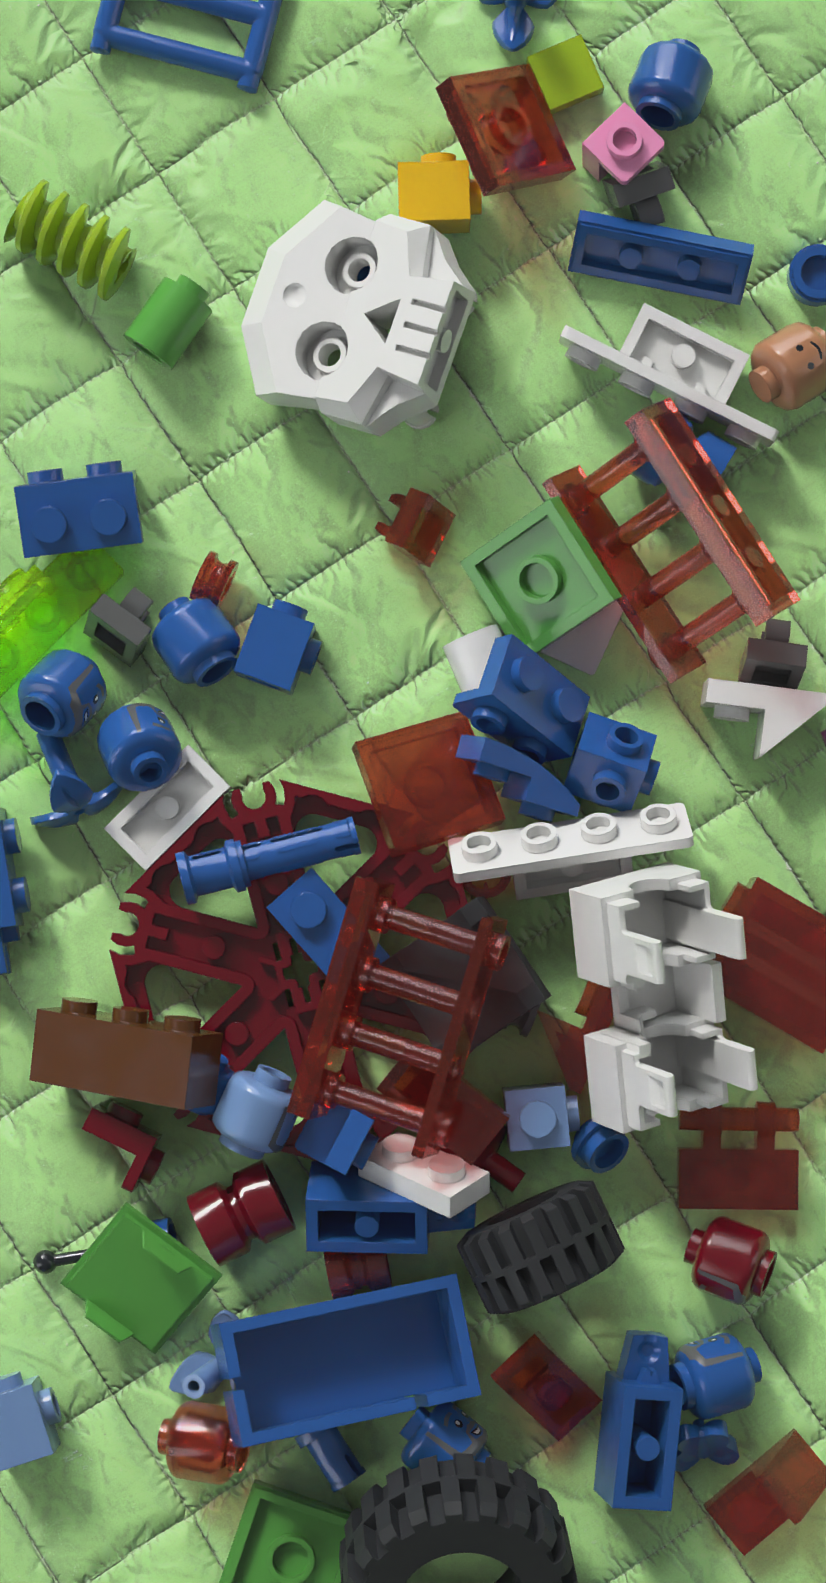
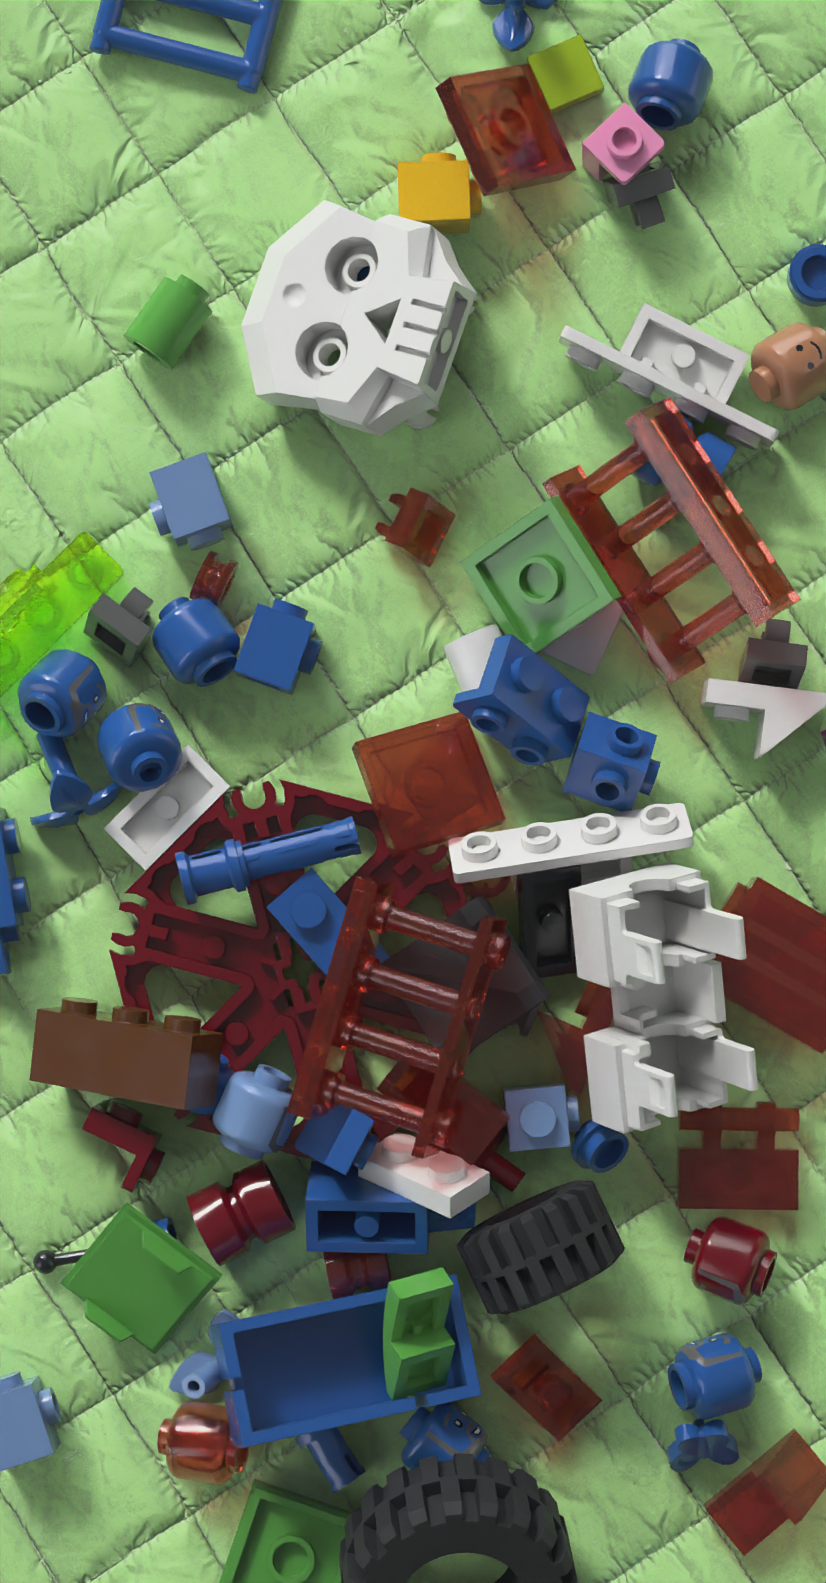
lime piece [4,179,137,301] -> none
blue bracket [14,460,144,558] -> none
blue slope [455,734,580,823] -> none
blue tile [568,210,754,305] -> none
blue hinge [593,1330,684,1511] -> none
none -> medium blue brick [149,452,233,551]
none -> bright green slope [383,1267,455,1401]
none -> black plate [517,865,582,978]

